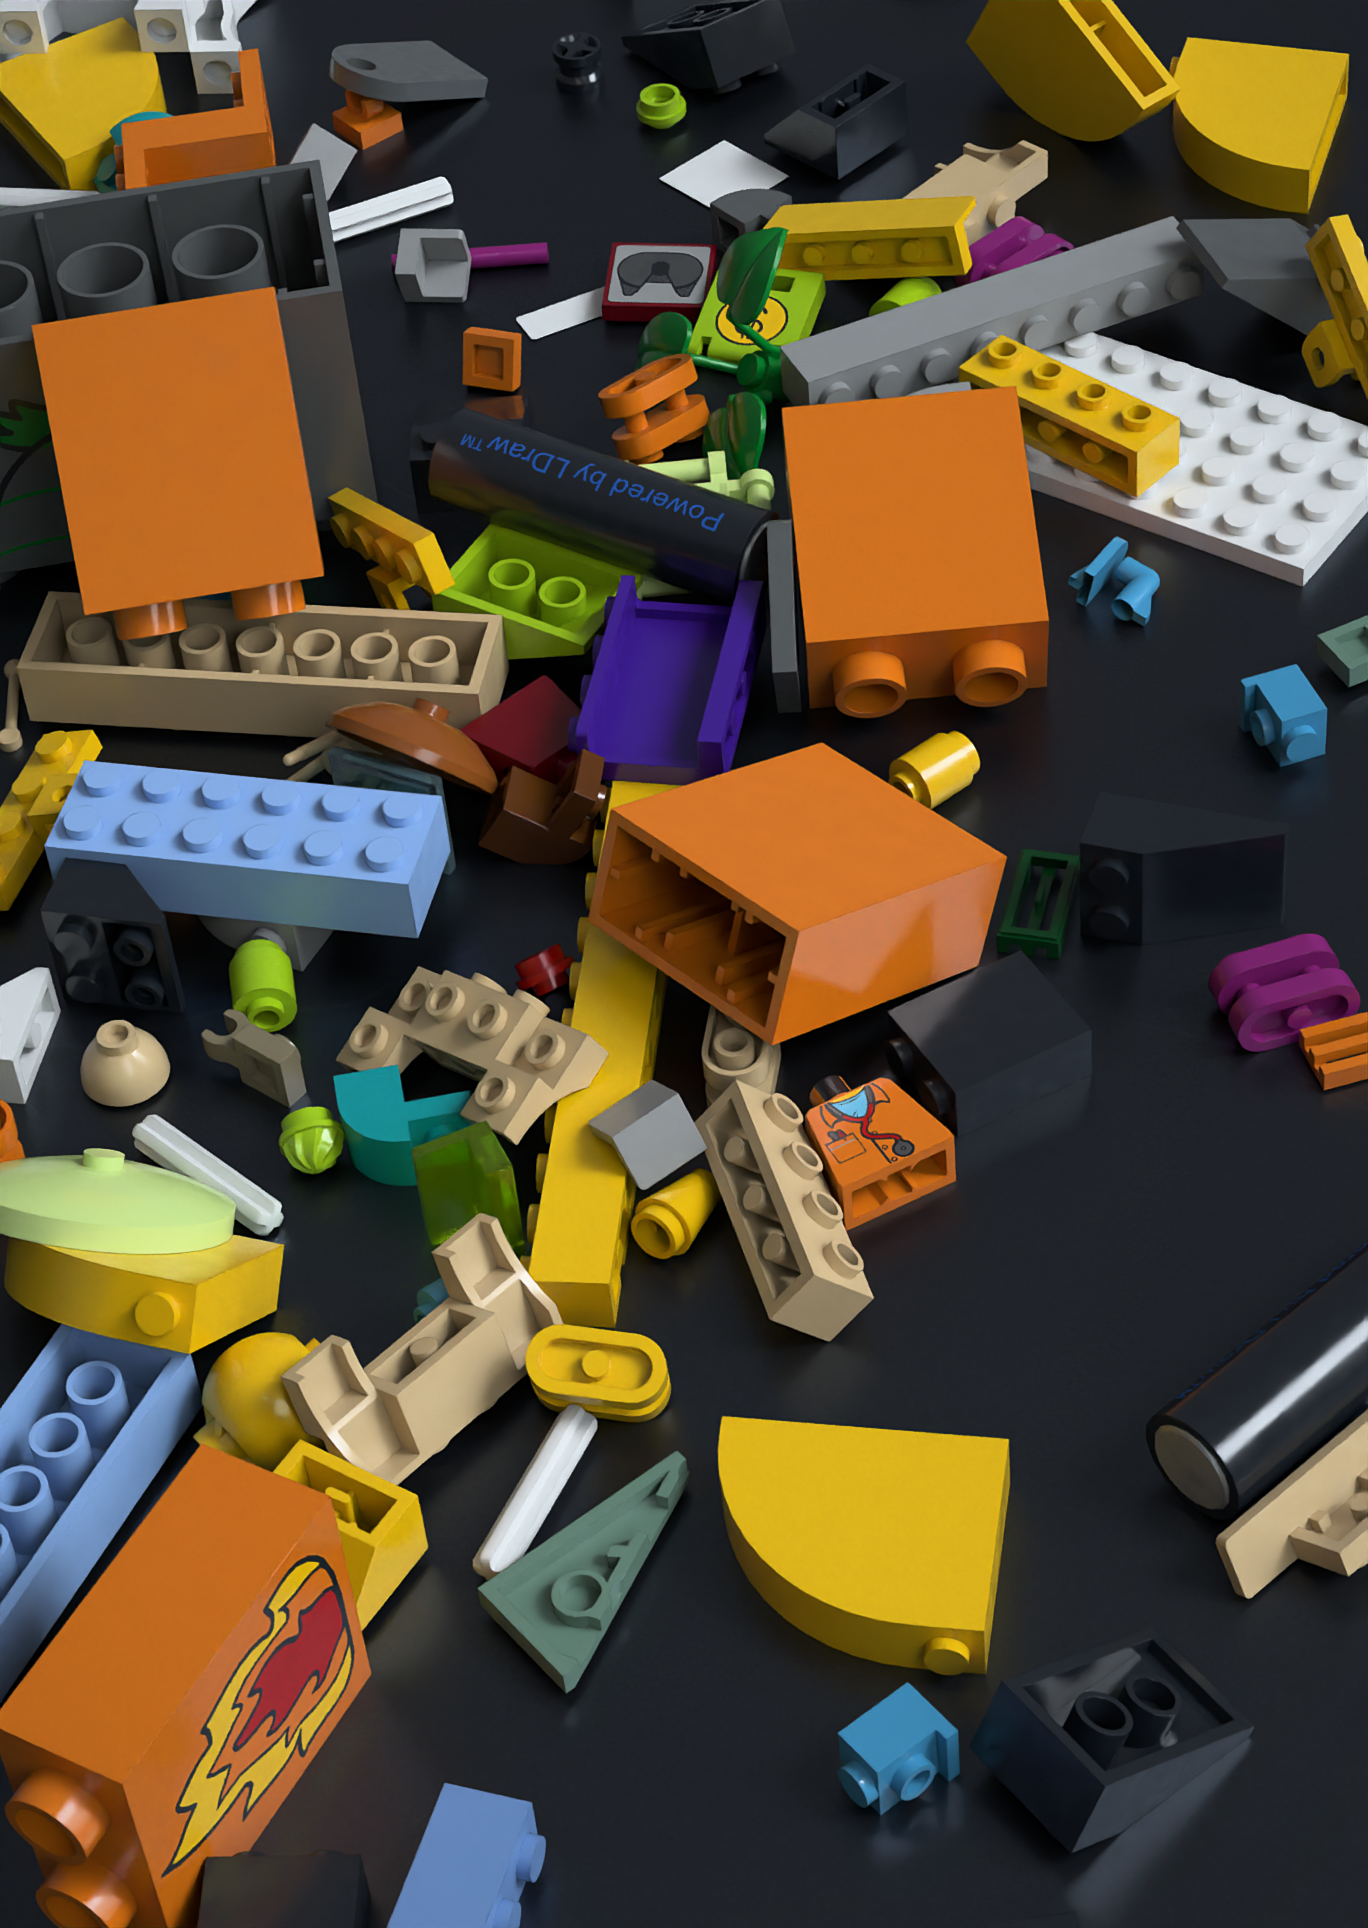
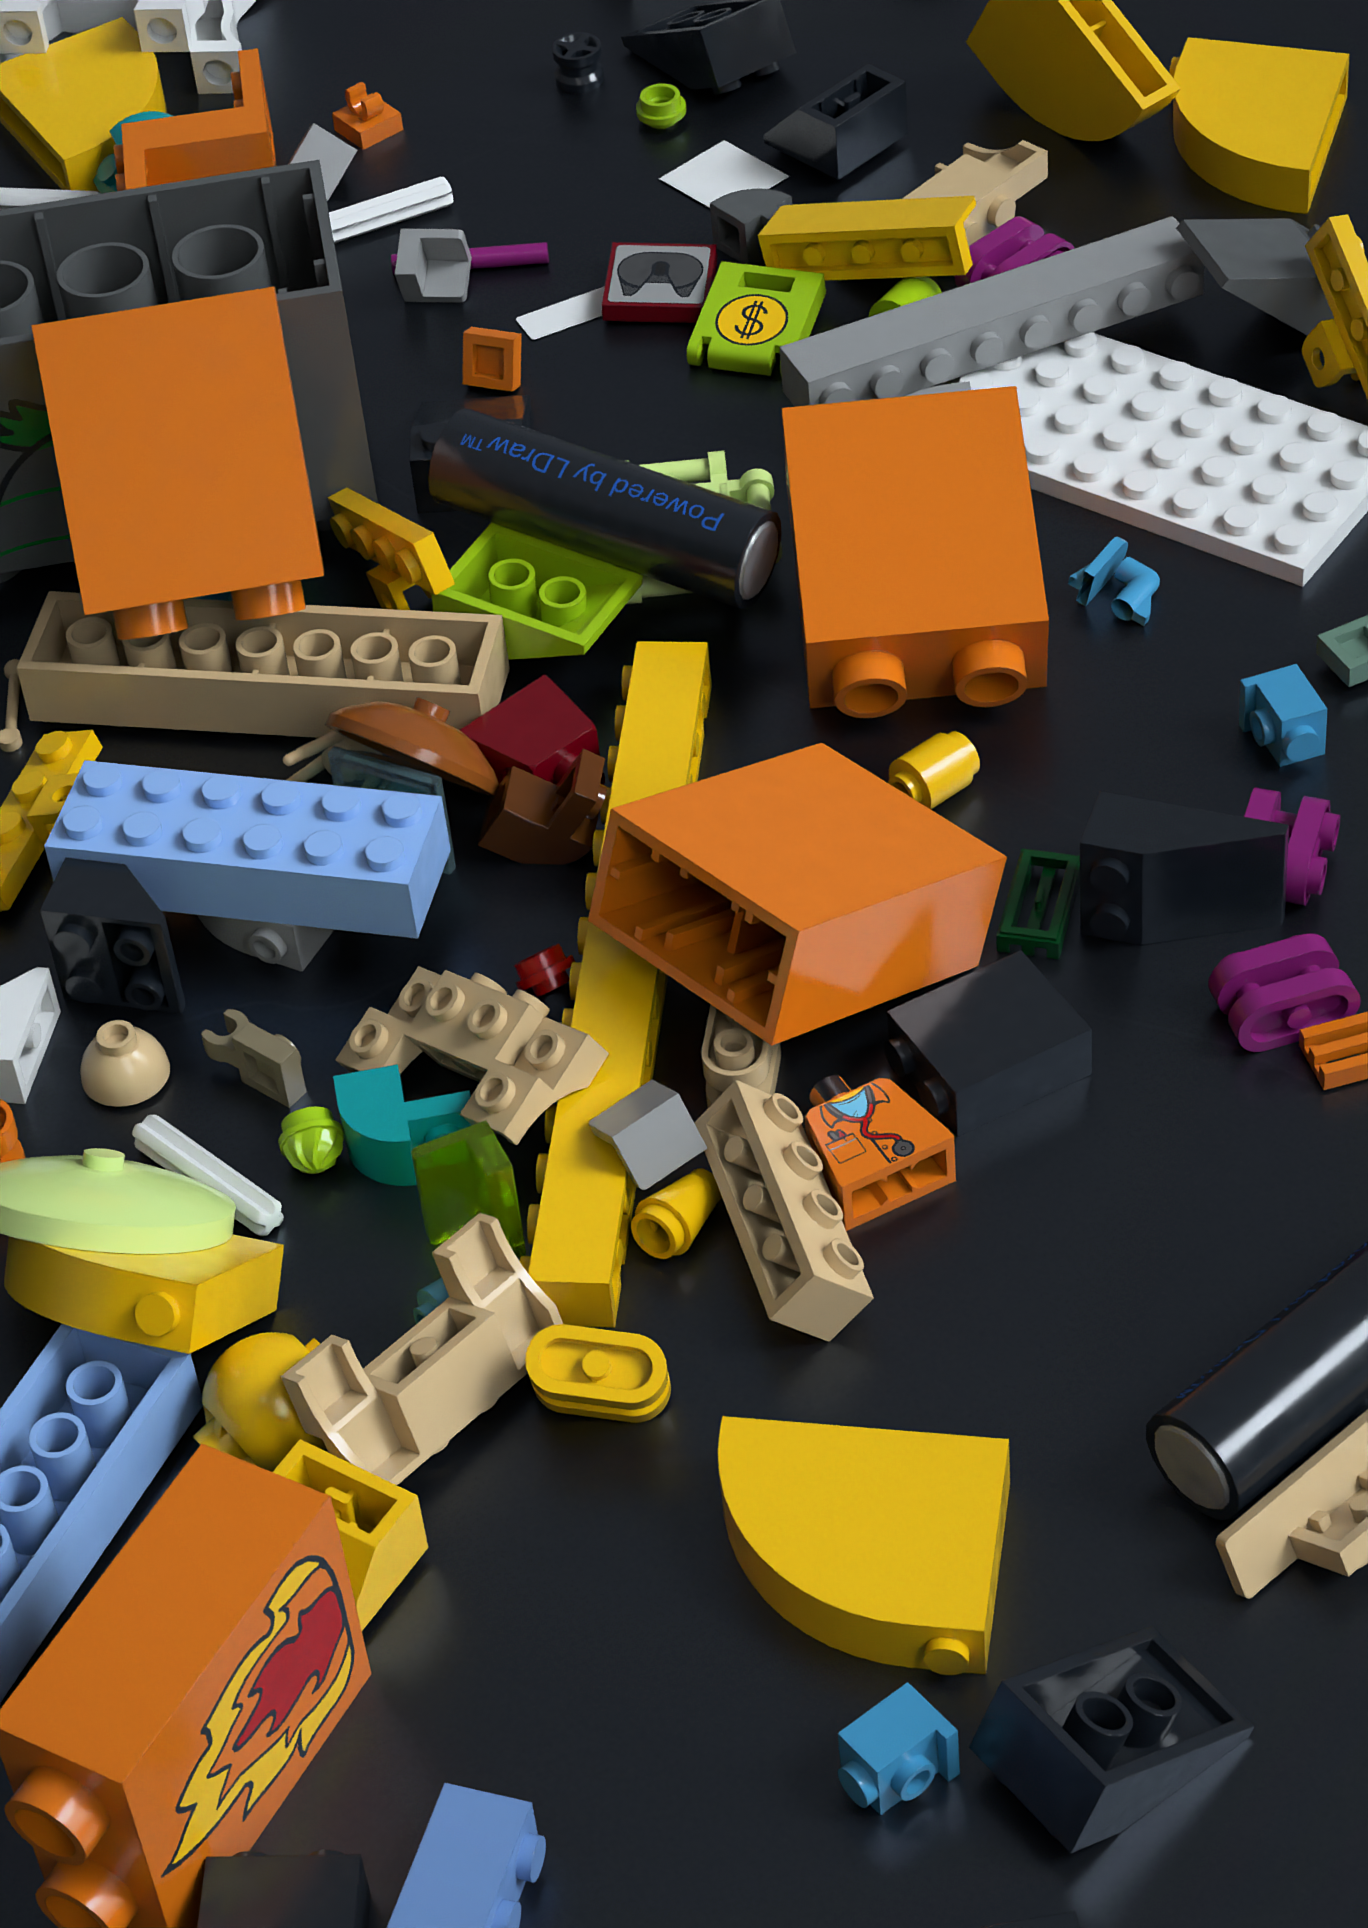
lime brick [228,939,297,1033] -> none
dark grey tile [328,40,488,102] -> none
white axle [473,1404,598,1580] -> none
sand green wing [477,1451,690,1693] -> none
dark purple panel [568,575,767,785] -> none
orange brick [598,354,710,465] -> none
green plant [635,227,791,480] -> none
dark grey tile [767,519,802,713] -> none
yellow brick [958,334,1180,498] -> none
none -> magenta brick [1244,787,1340,906]

